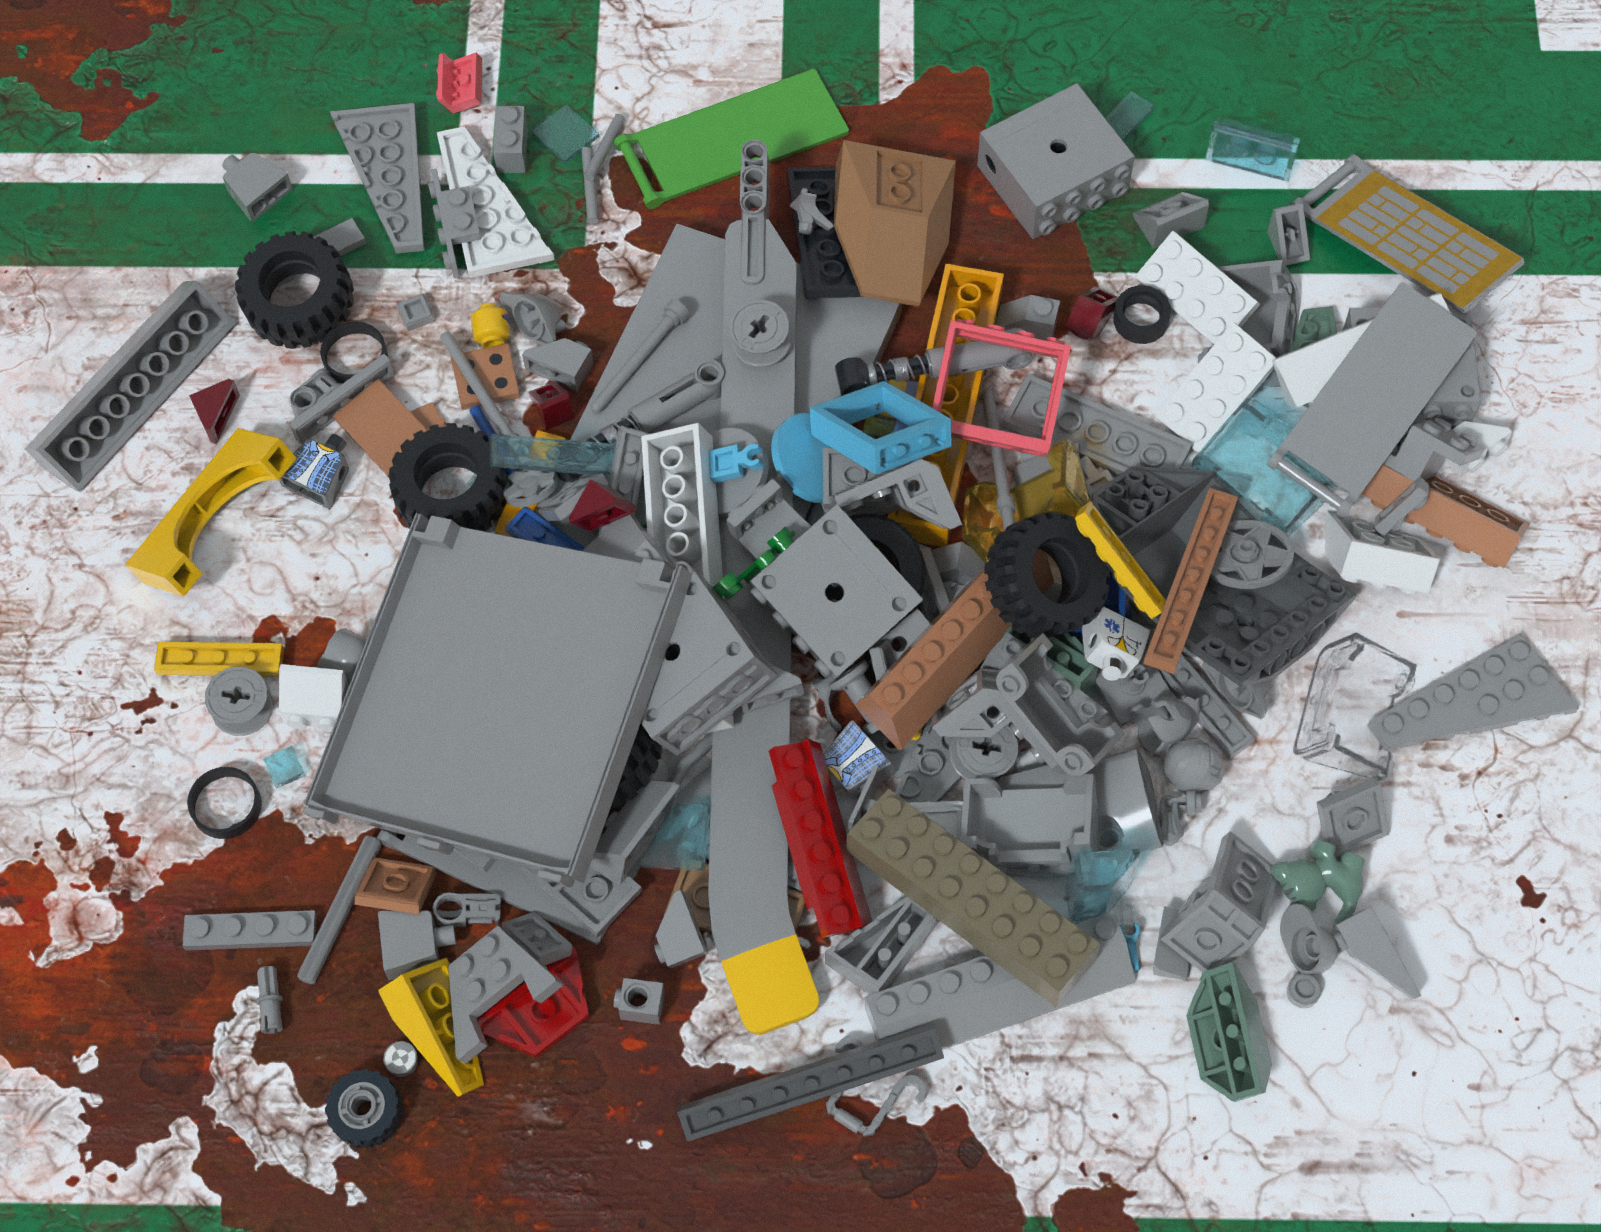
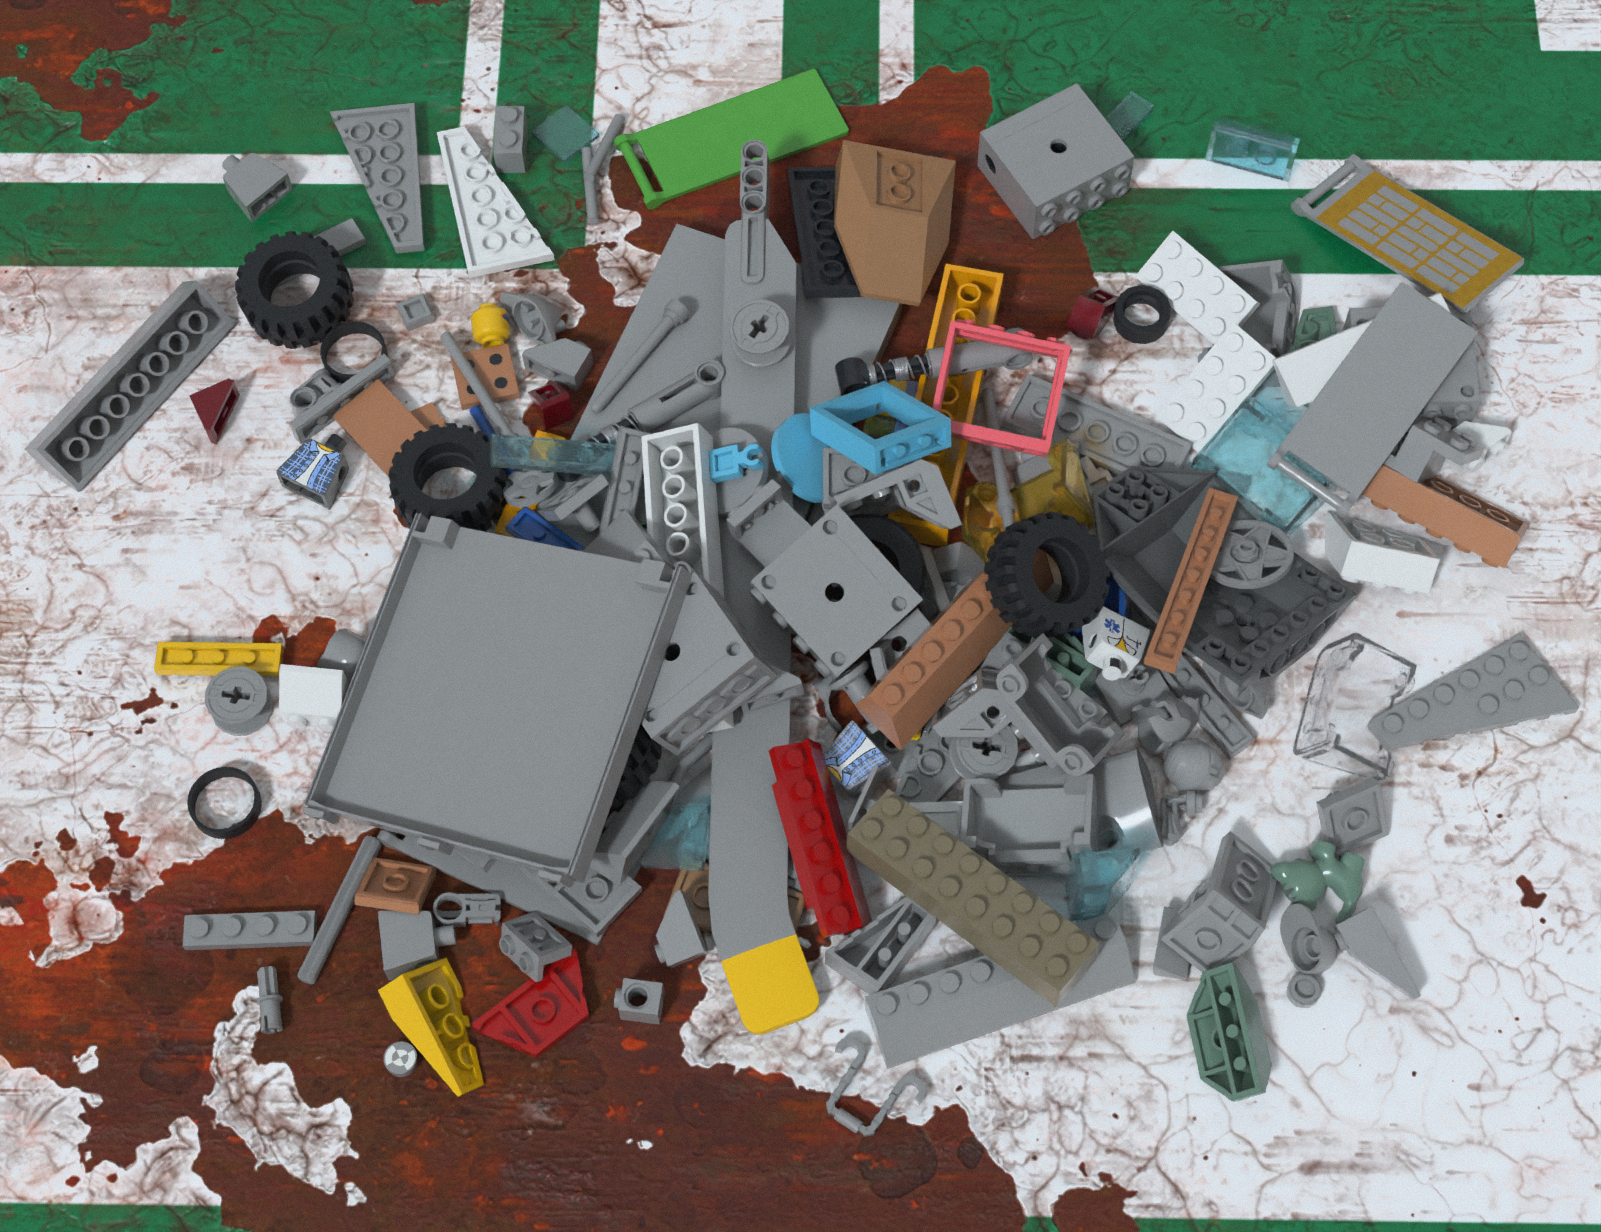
yellow arch [125,428,297,597] -> none
clear light blue tile [263,746,306,789] -> none
black wheel [325,1069,404,1148] -> none
light grey bracket [428,168,481,278] -> none
coral bracket [436,52,482,114] -> none
light grey wing [448,926,564,1064] -> none
dark red slope [569,479,636,531] -> none
dark grey plate [676,1023,944,1142] -> none
green plant [712,526,796,600] -> none
light grey piece [790,188,834,234] -> none
light grey slope [995,295,1060,341] -> none
yellow plate [1075,501,1166,619] -> none
medium azure hand [1121,923,1140,972] -> none
light grey slope [1133,192,1209,249] -> none
light grey slope [1267,202,1310,265] -> none
light grey plate [1374,477,1429,536] -> none

